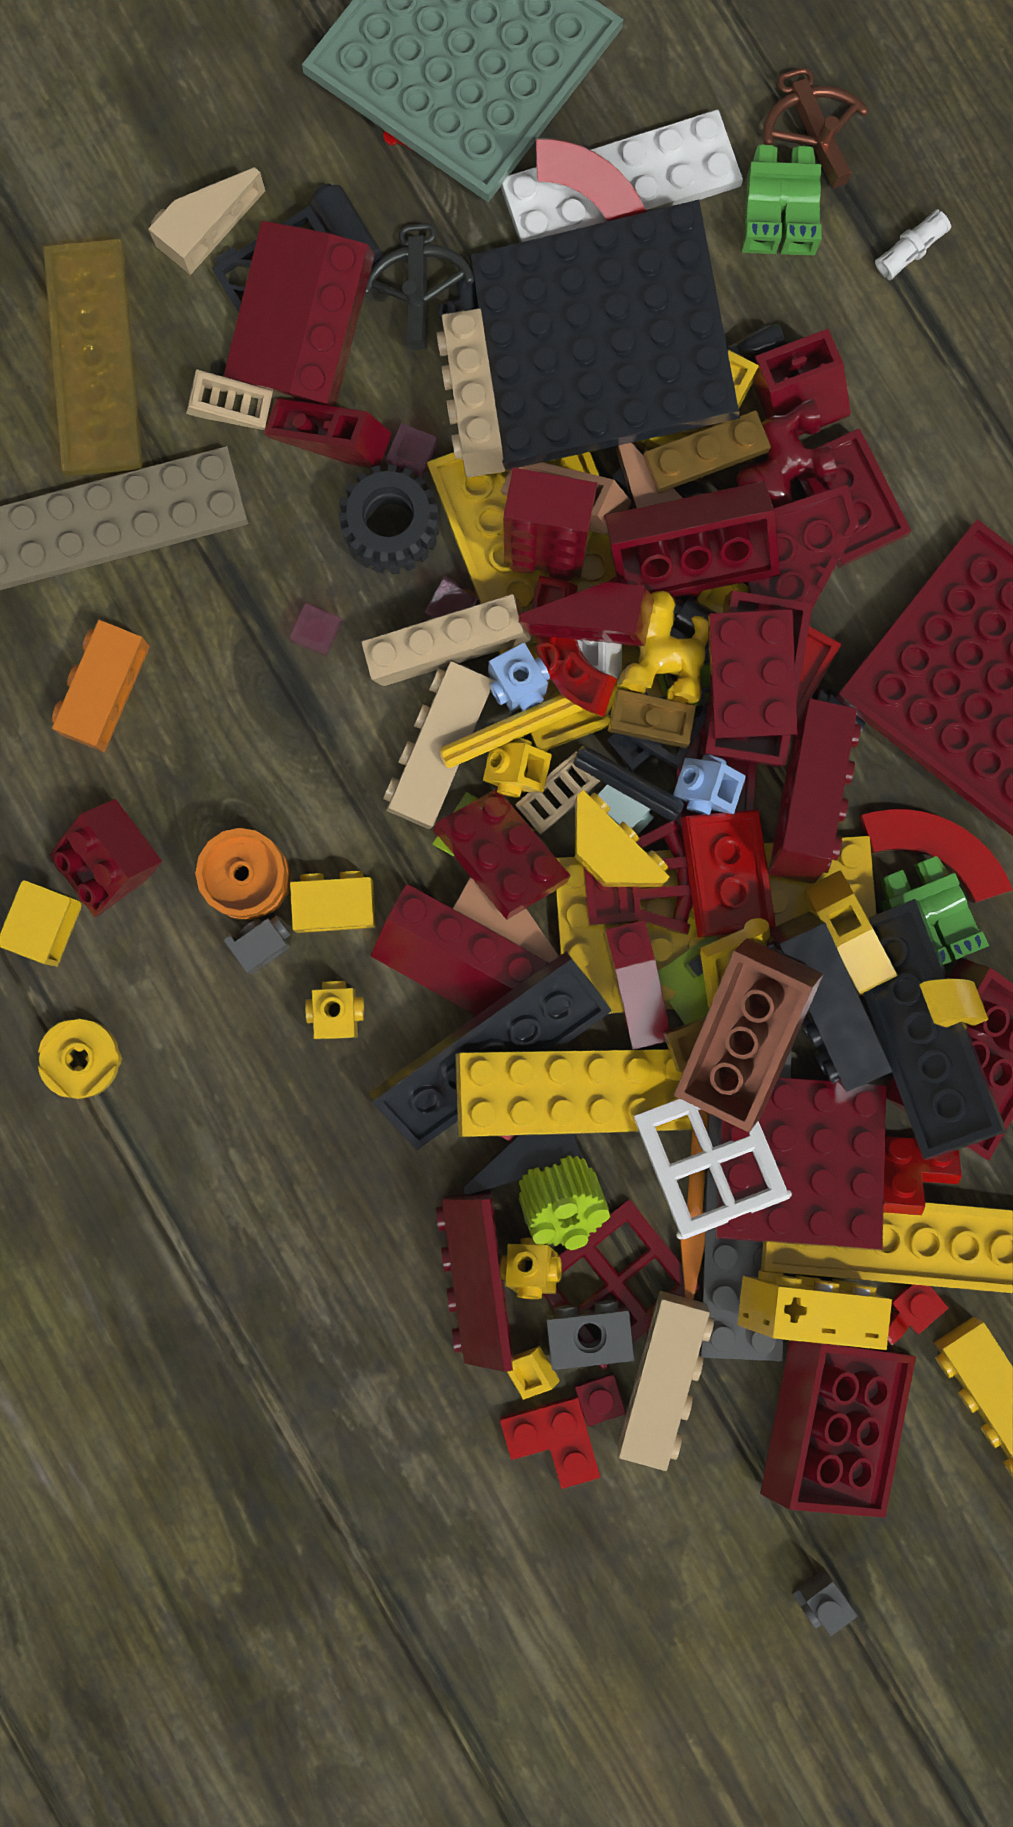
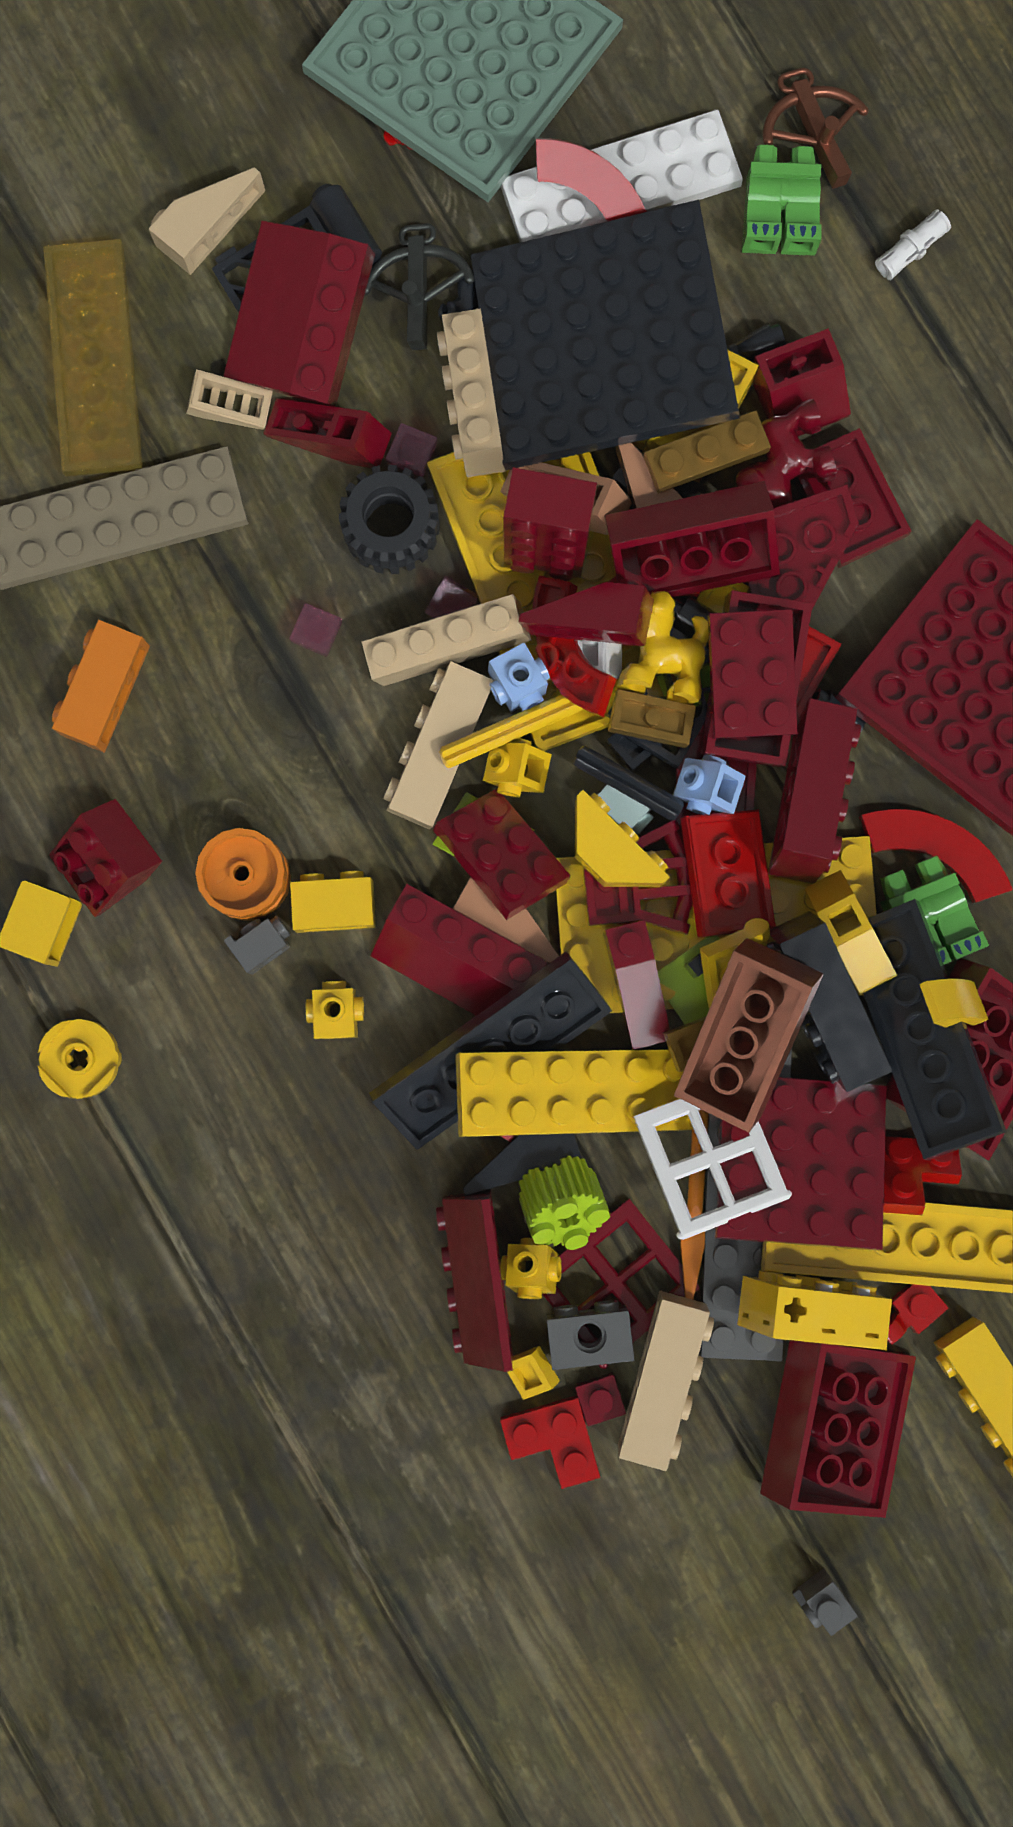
tan slope [515,752,601,835] -> none

